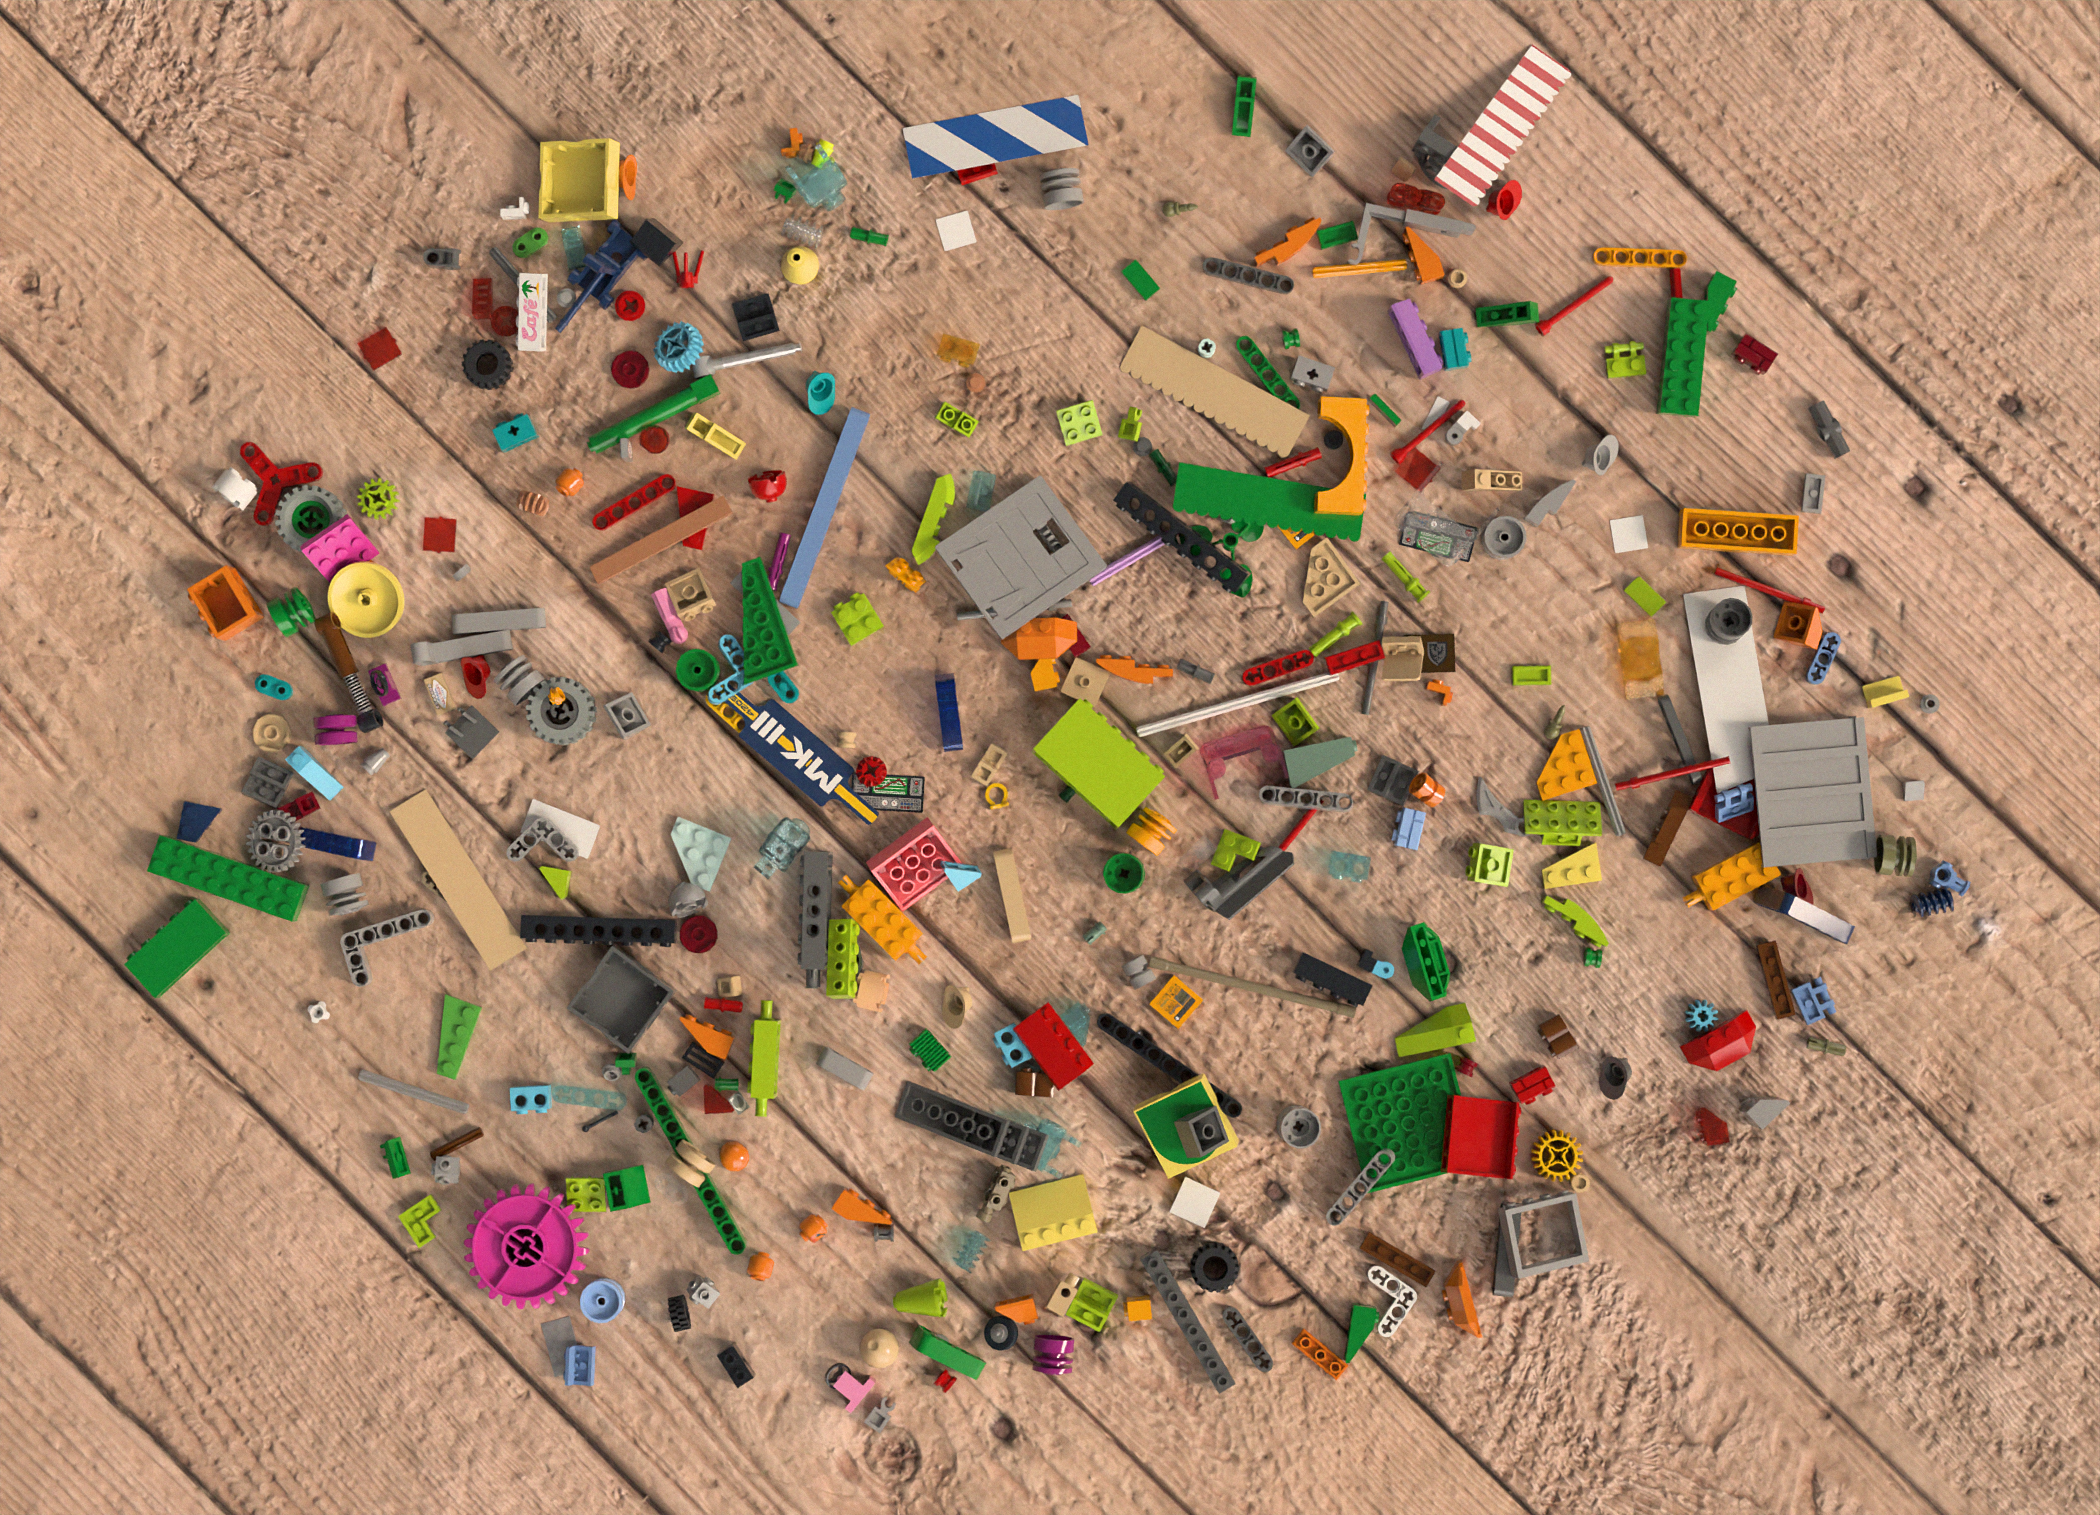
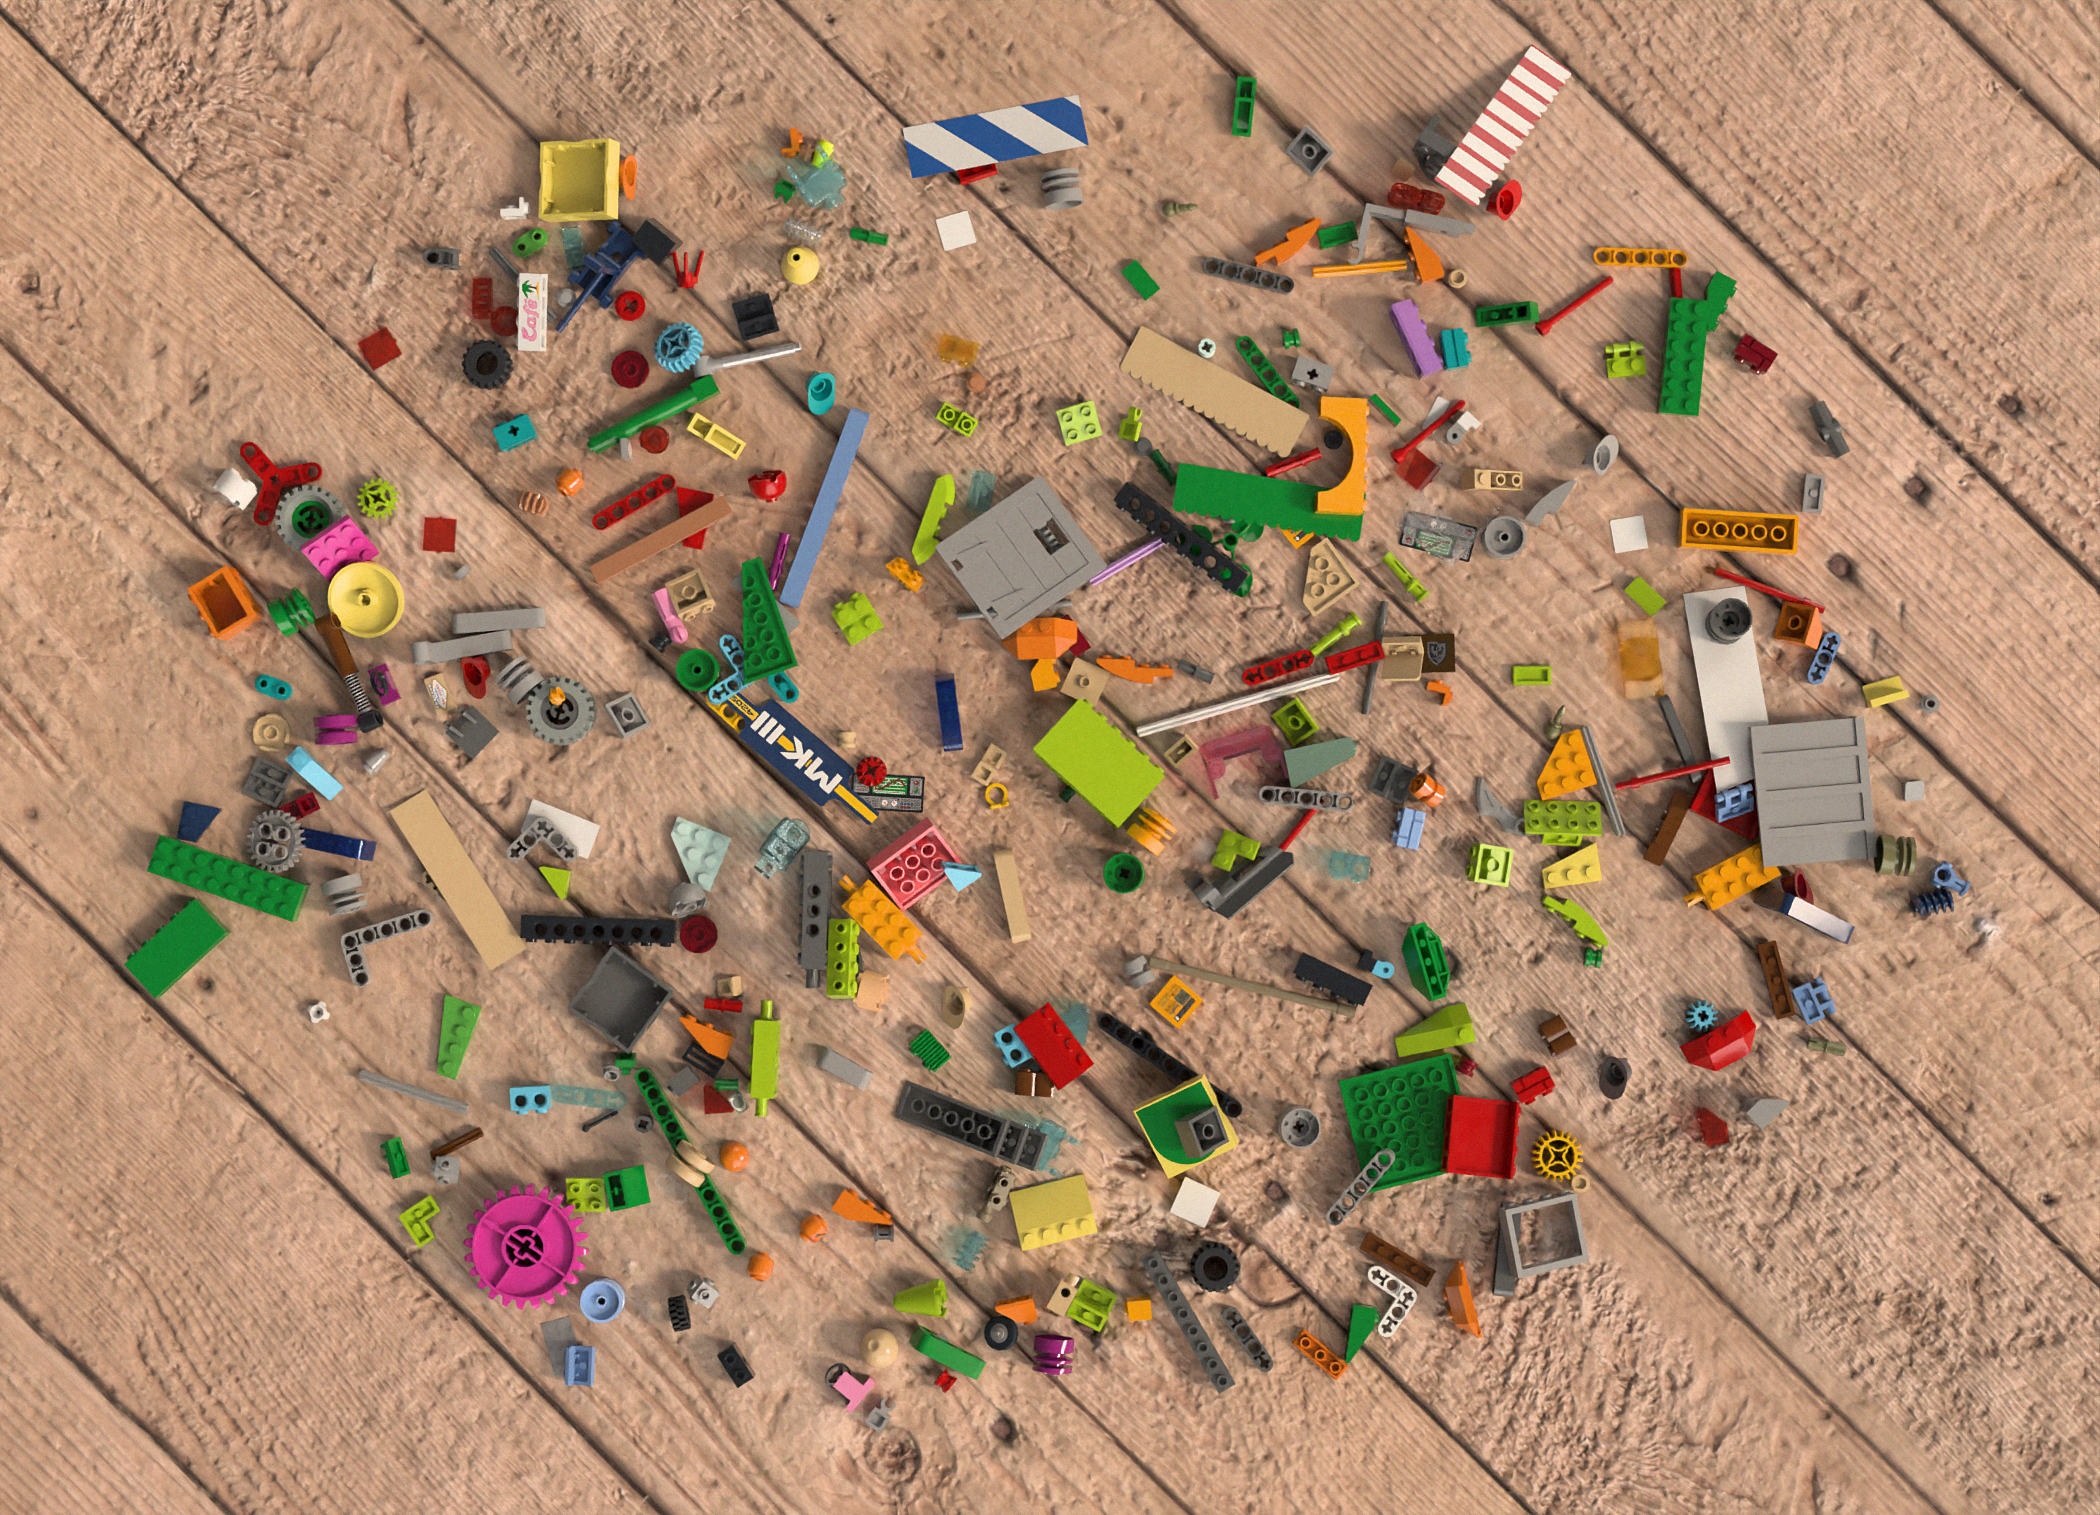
sand green pin [1083,921,1107,945] -> none

